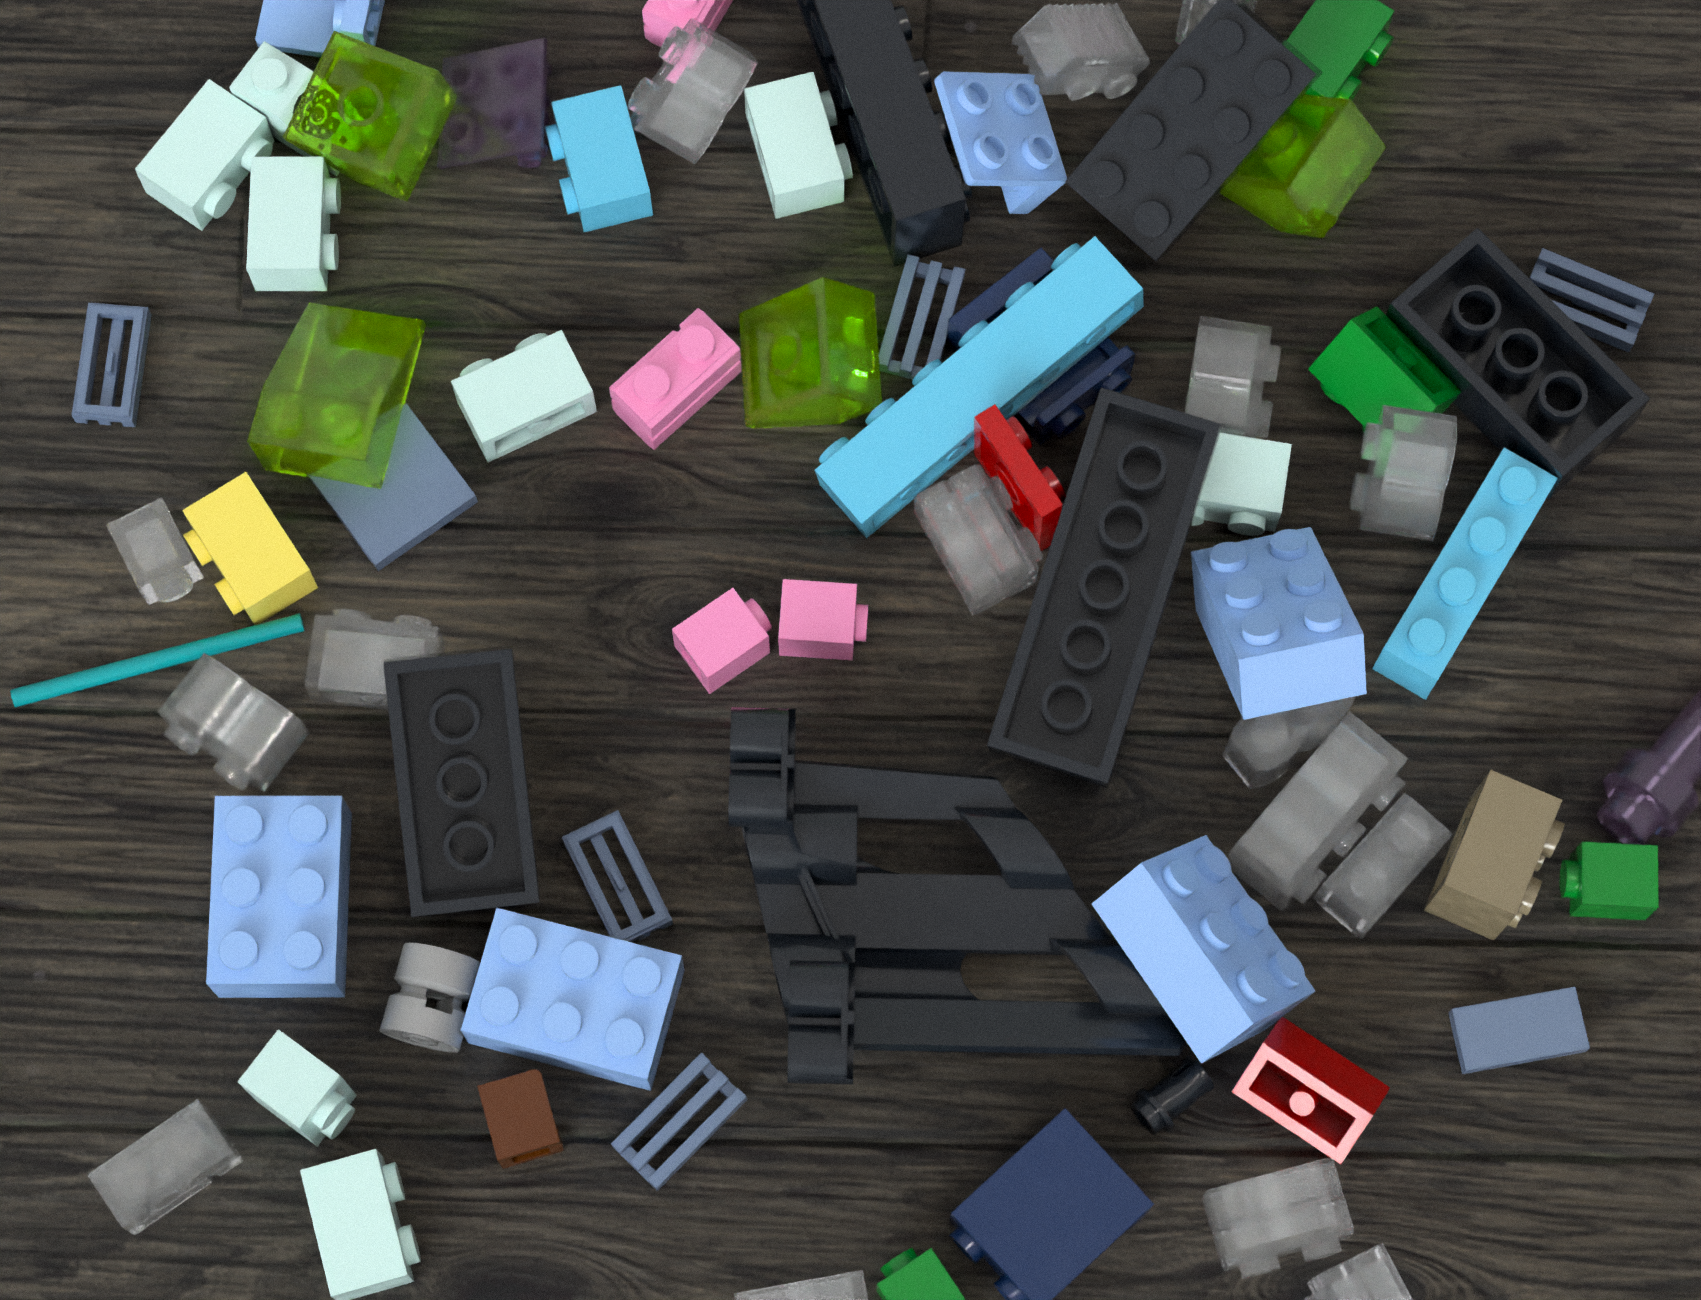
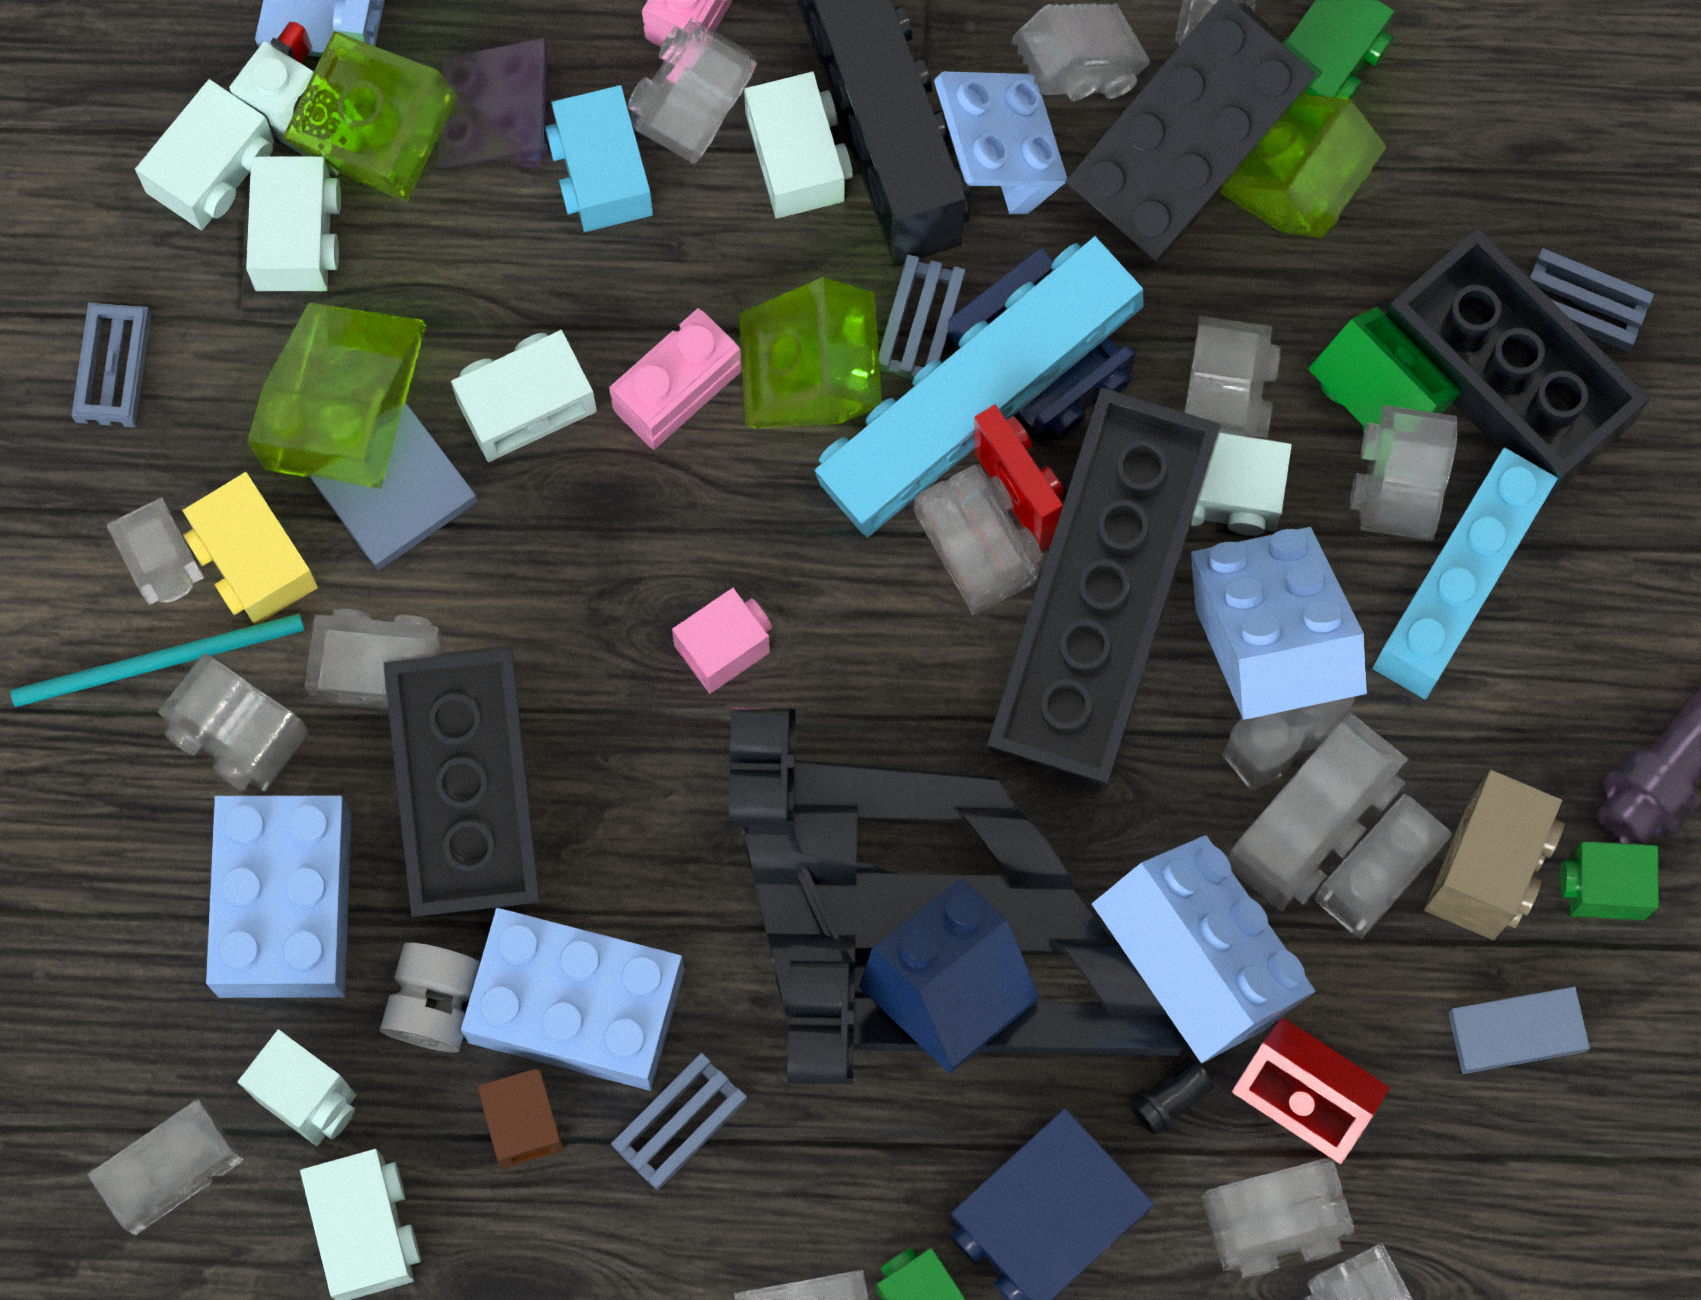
sand blue tile [562,810,673,942] -> none
bright pink brick [778,579,868,660] -> none
none -> red piece [270,21,313,64]
none -> dark blue slope [858,877,1039,1074]

